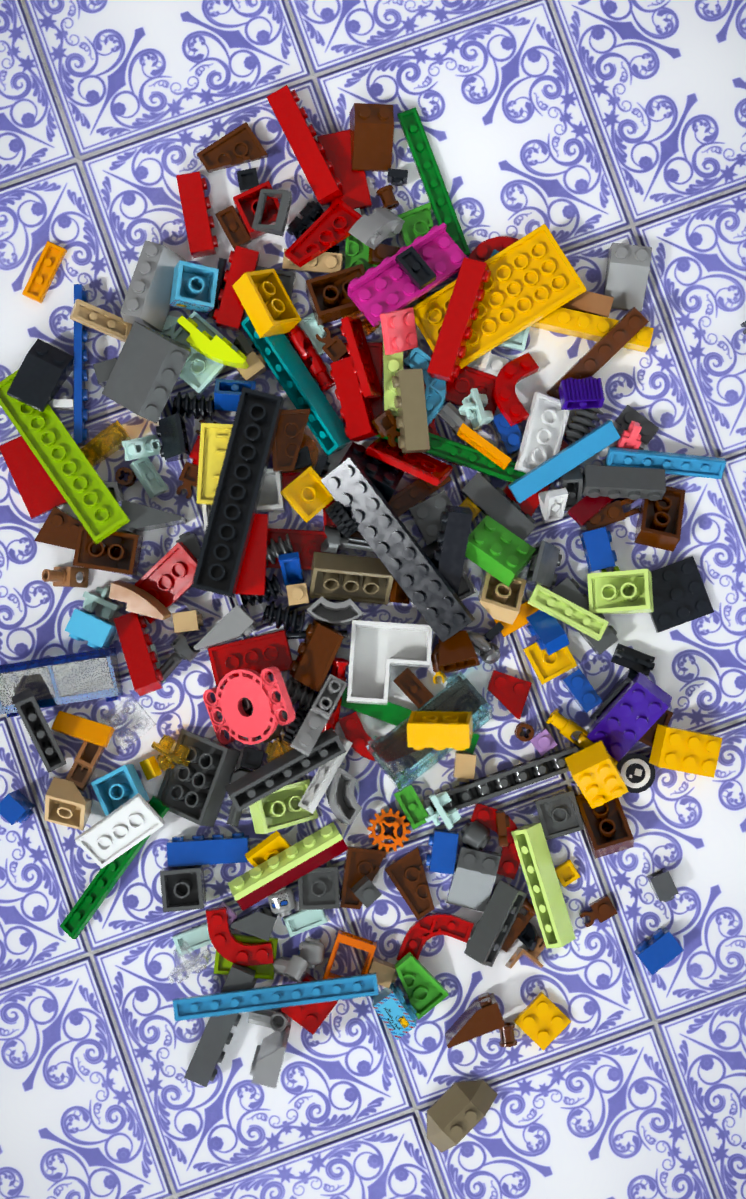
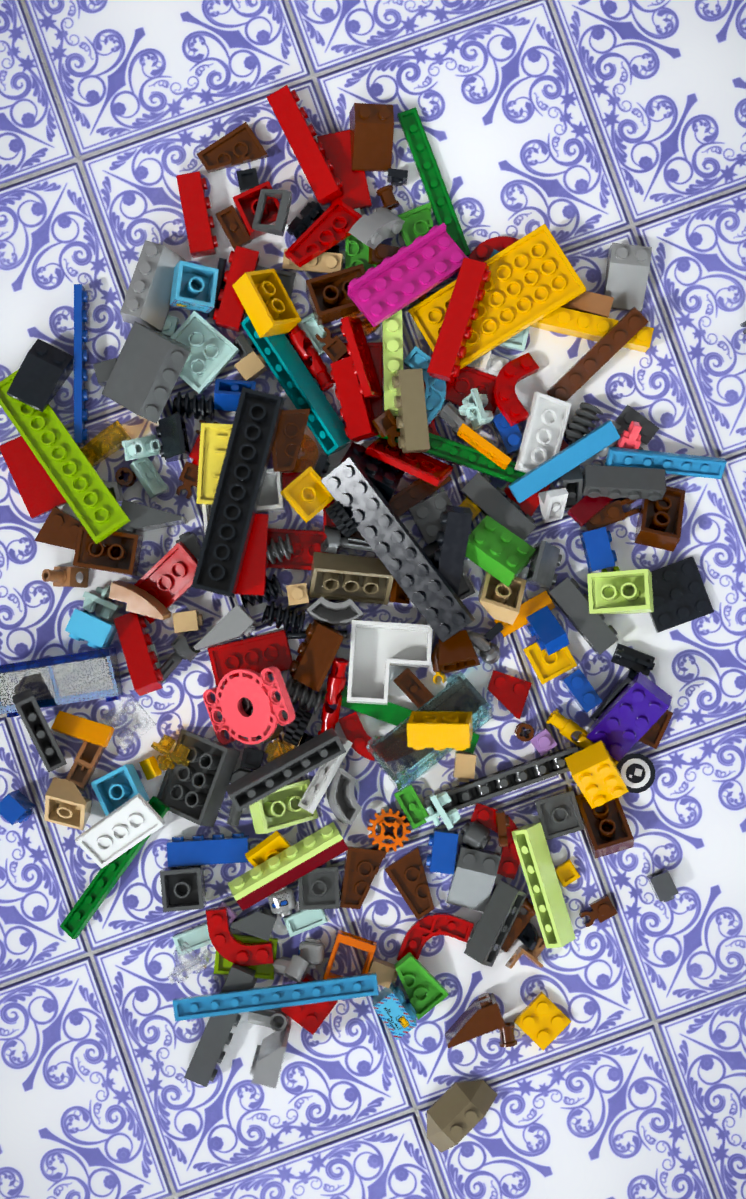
light orange tile [22,241,67,304] -> none
white plate [53,396,74,411] -> none
tan plate [69,299,132,342] -> none
neon yellow slope [177,315,249,369] -> none
blue tile [278,552,304,586] -> none
light grey slope [290,674,348,756] -> none
black tile [295,446,312,470] -> none
dark grey brick [351,875,382,908] -> none
coral plate [380,307,418,355] -> none
black plate [395,246,437,290] -> none
yellowish green plate [527,584,609,641] -> none
dark purple brick [559,377,605,410] -> none
blue brick [634,927,684,975] -> none
yellow brick [649,724,723,778] -> none

